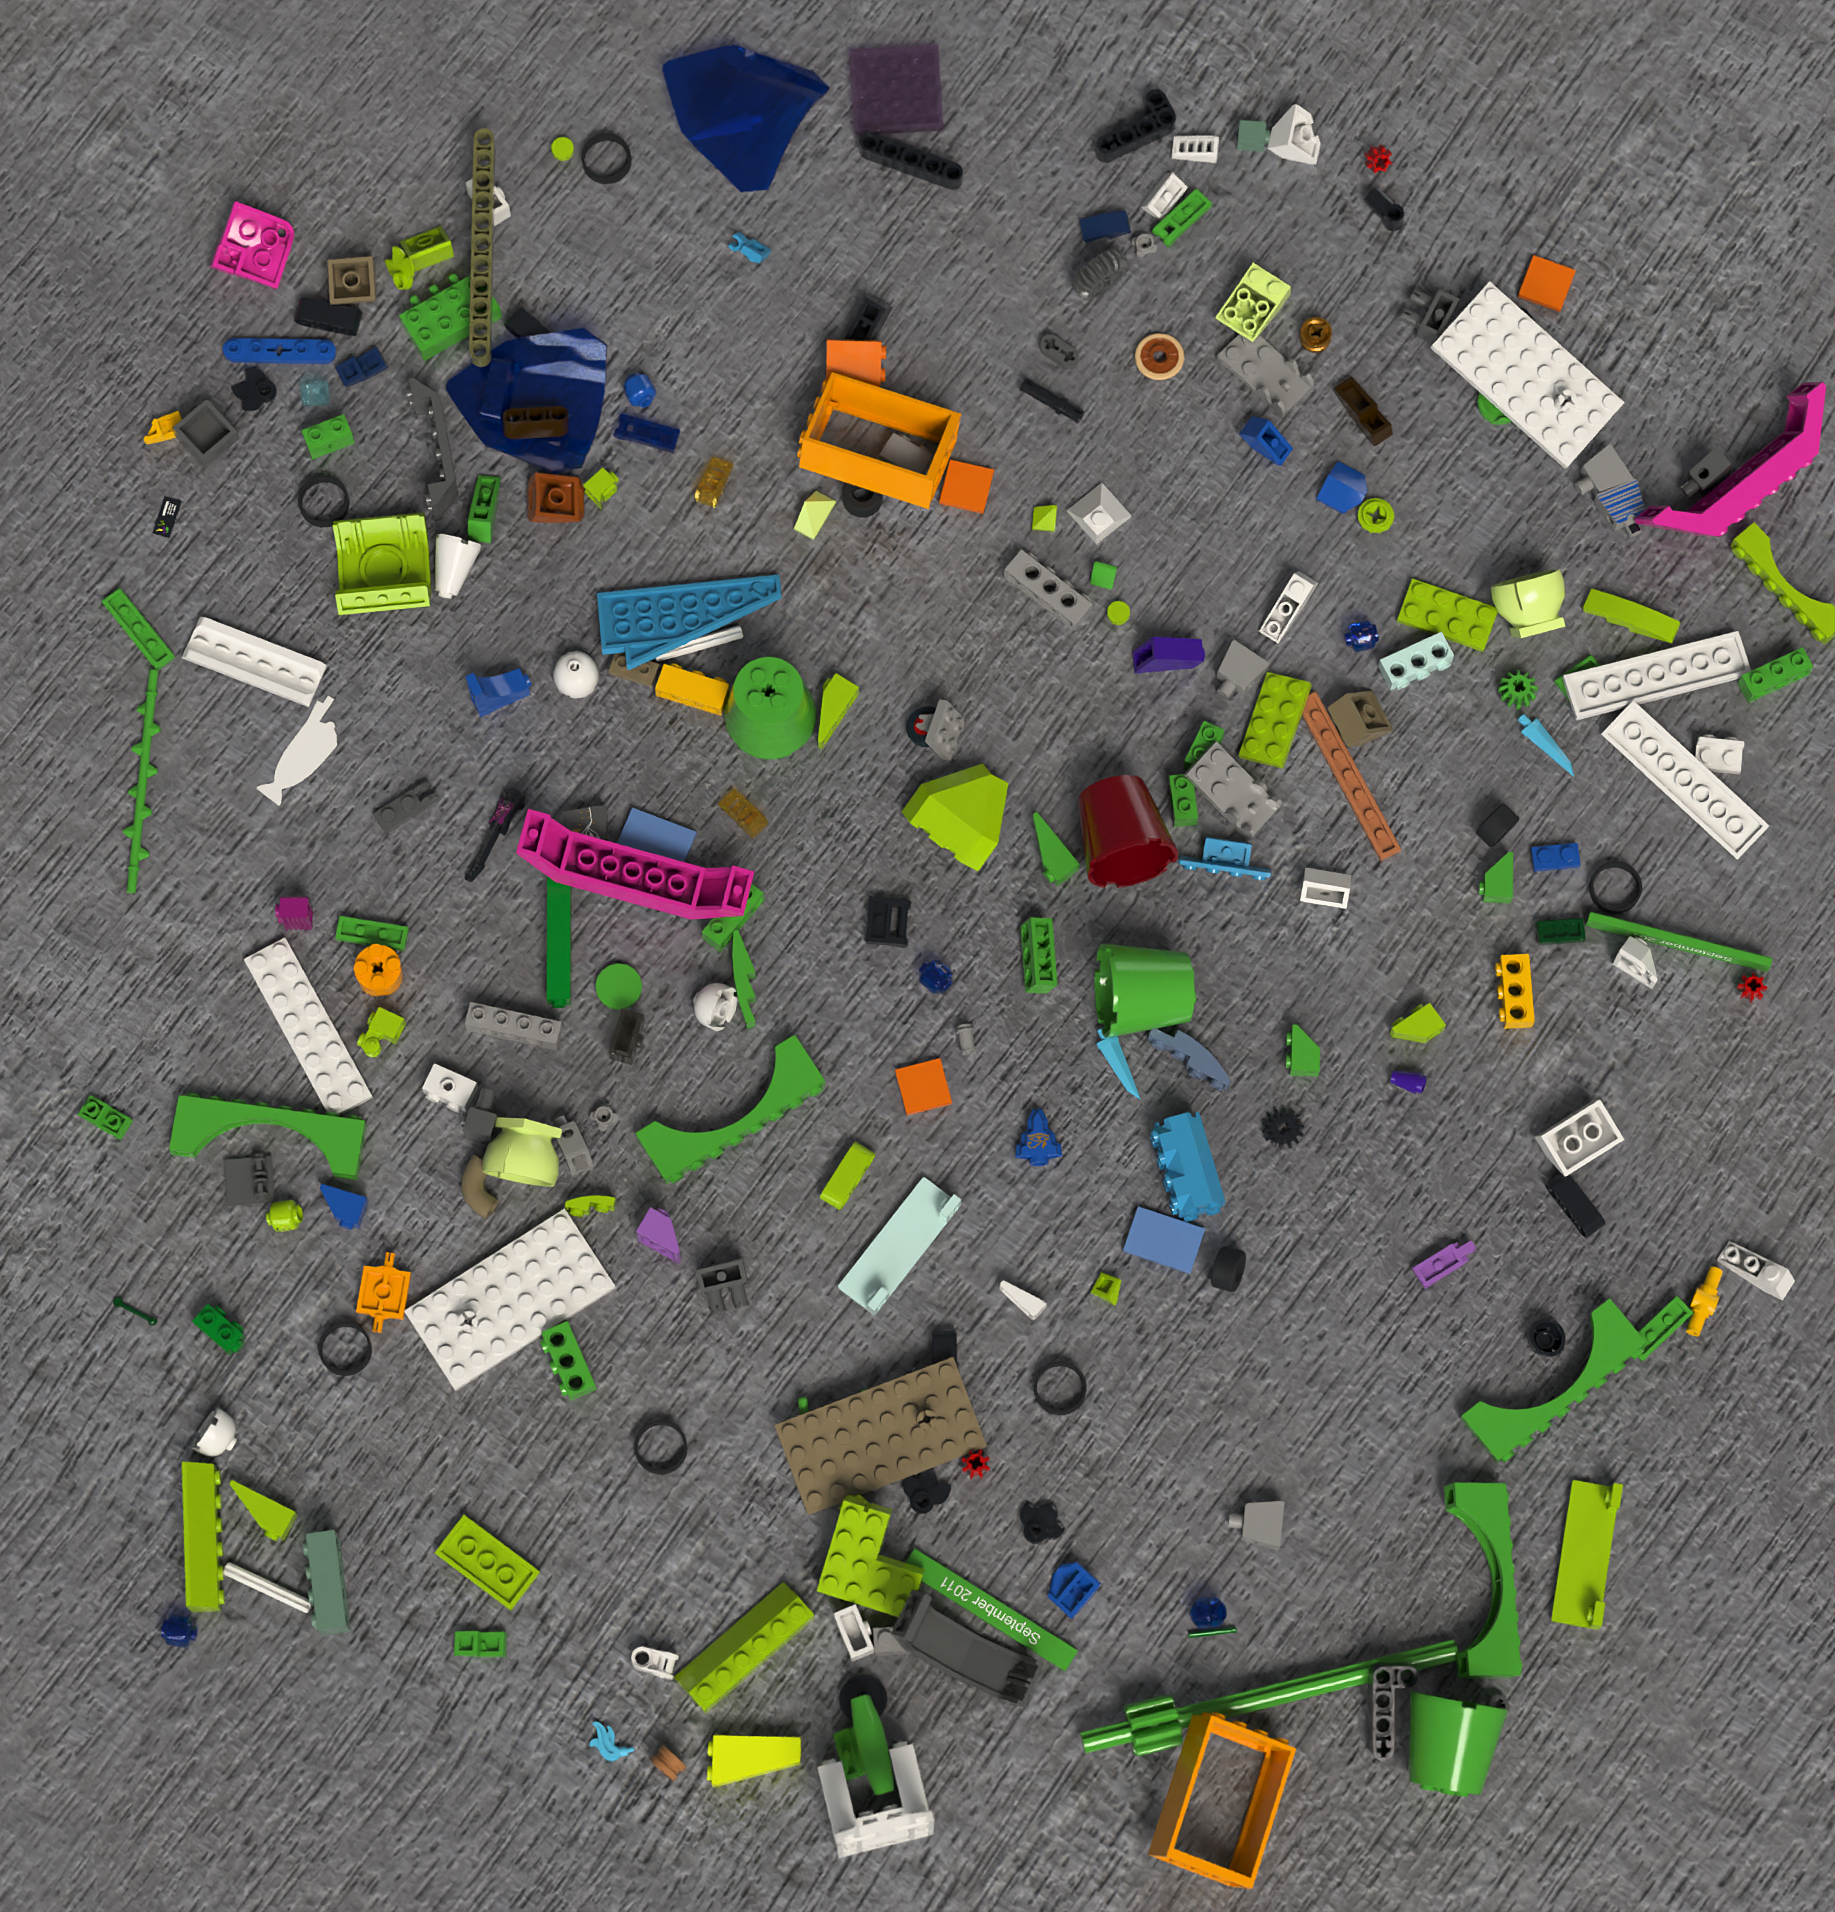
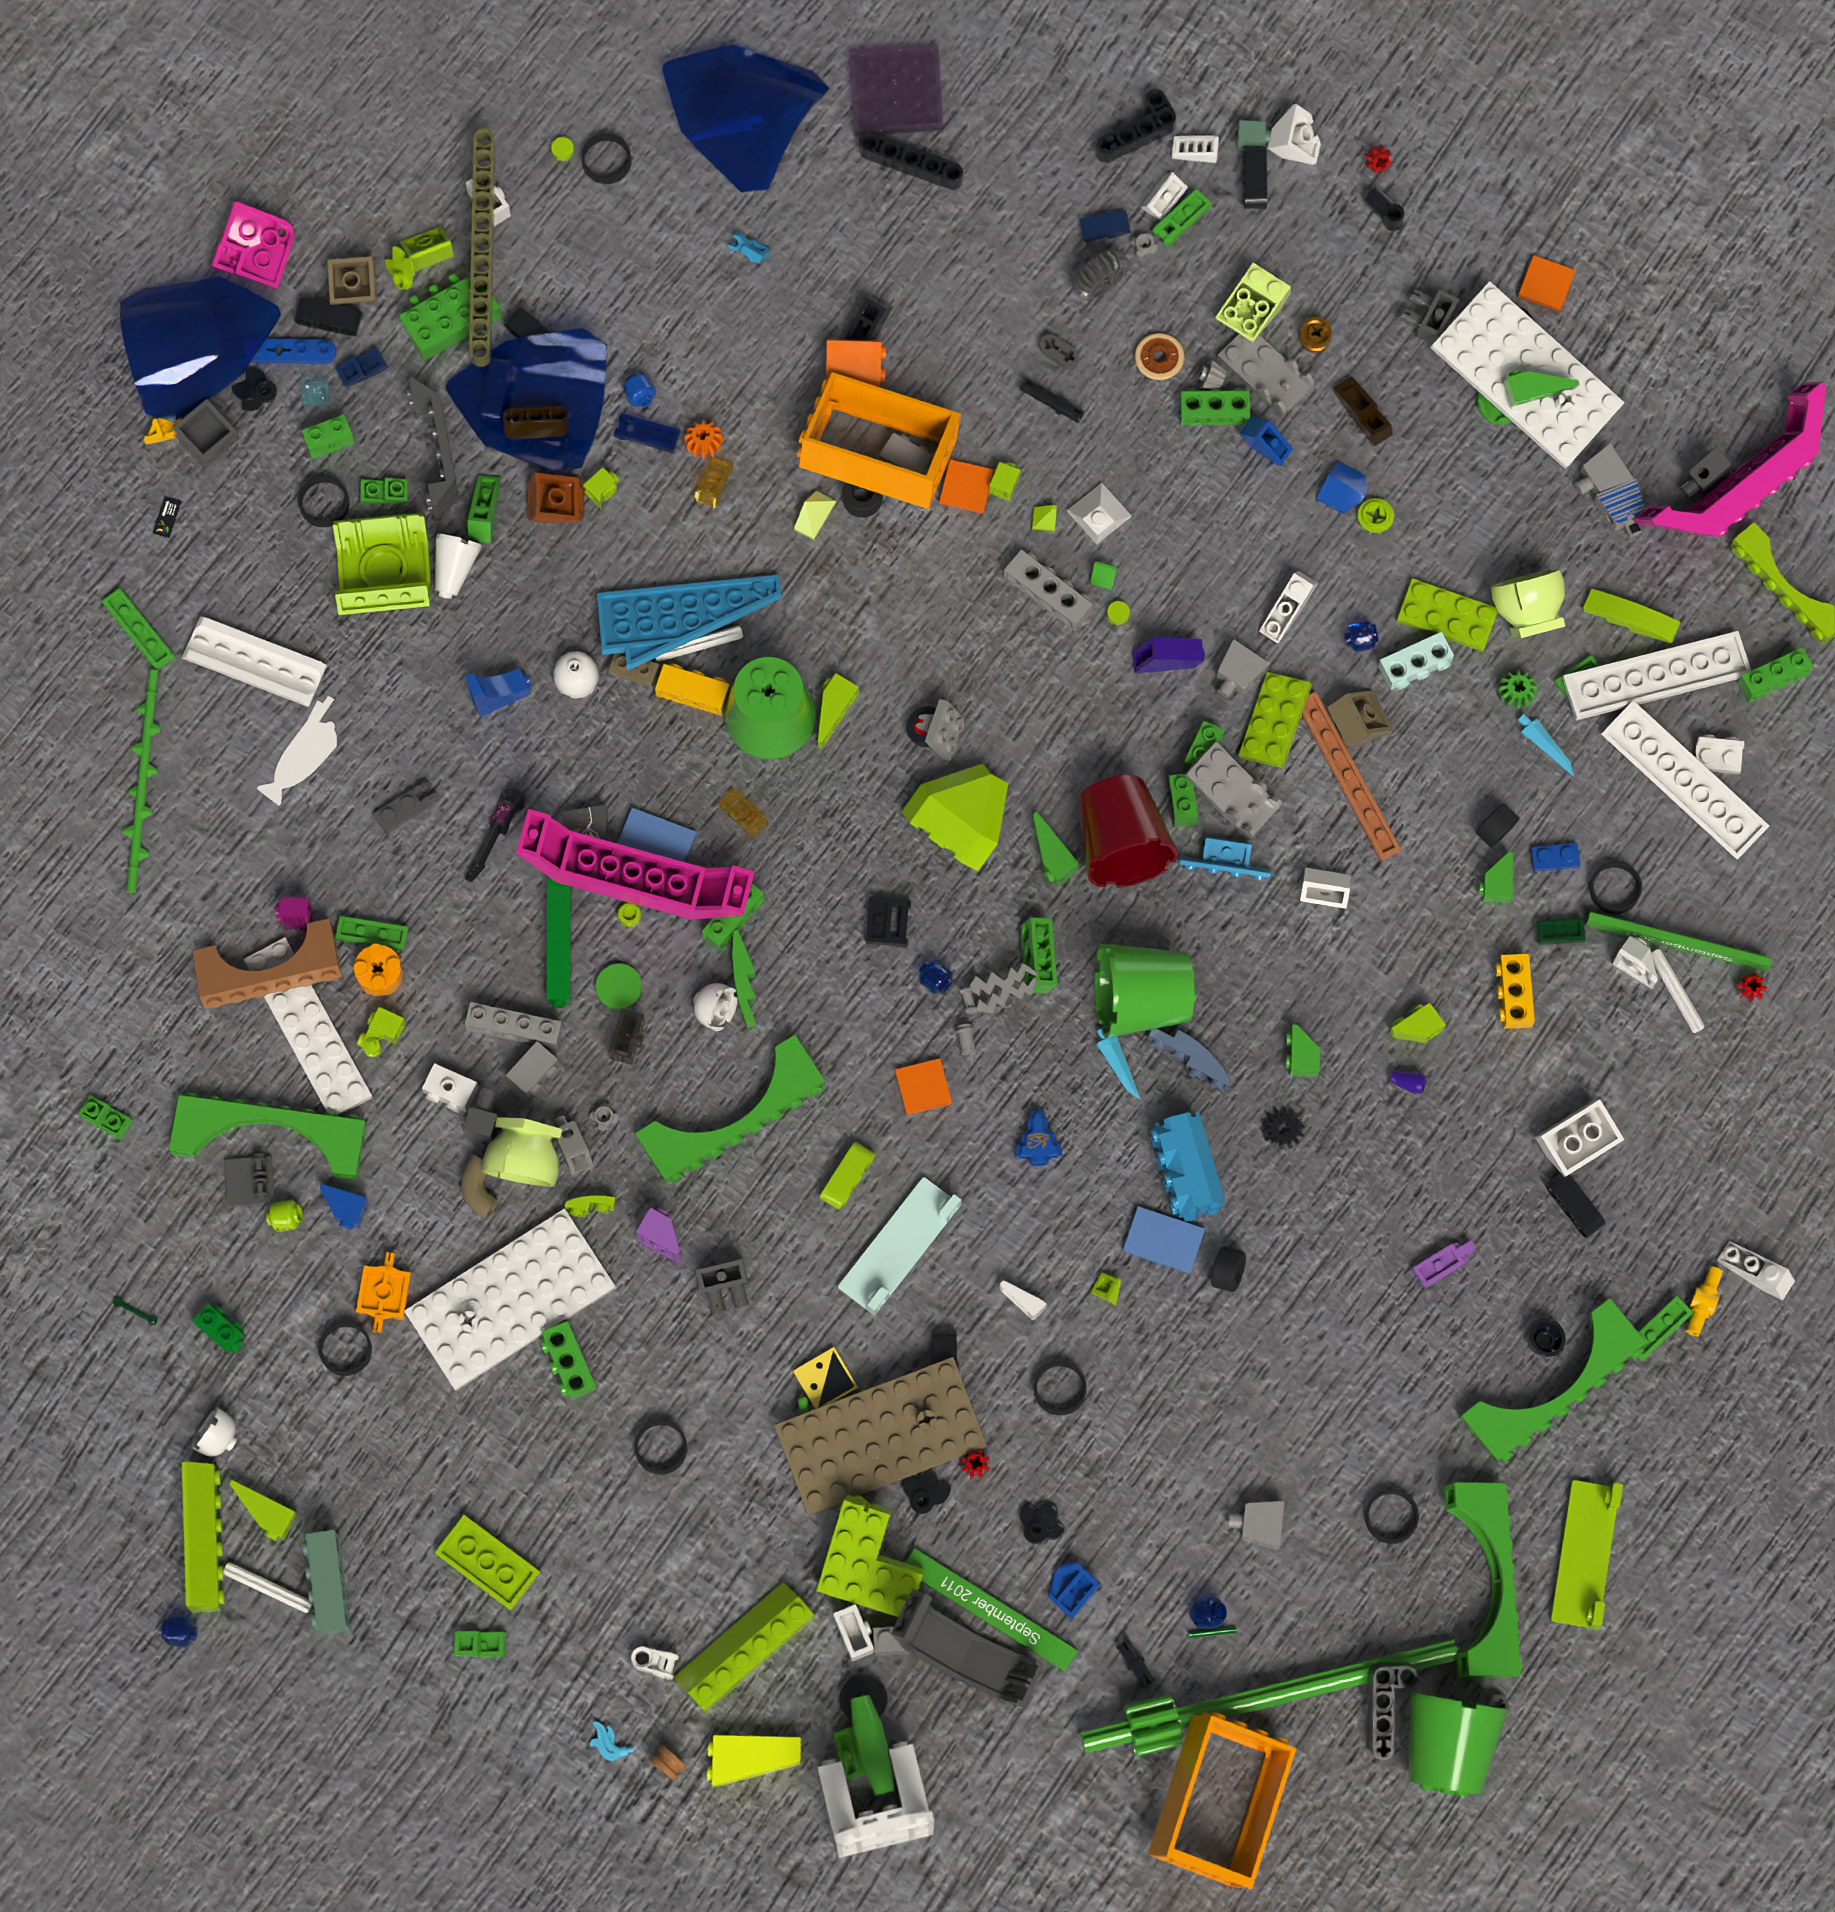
none -> clear blue windscreen [120,276,281,422]
none -> medium nougat arch [193,919,342,1009]
none -> bright green slope [359,478,408,504]
none -> light grey brick [505,1041,559,1099]
none -> lime tile [618,902,641,927]
none -> orange gear [684,419,723,459]
none -> tile [793,1347,858,1409]
none -> light grey piece [960,963,1038,1014]
none -> lime brick [989,462,1021,501]
none -> black pin [1116,1639,1156,1688]
none -> bright green brick [1180,388,1250,425]
none -> light grey piece [1198,359,1226,390]
none -> black beam [1243,147,1267,209]
none -> black tyre [1365,1489,1419,1544]
none -> bright green slope [1503,370,1580,407]
none -> white axle [1651,949,1704,1033]

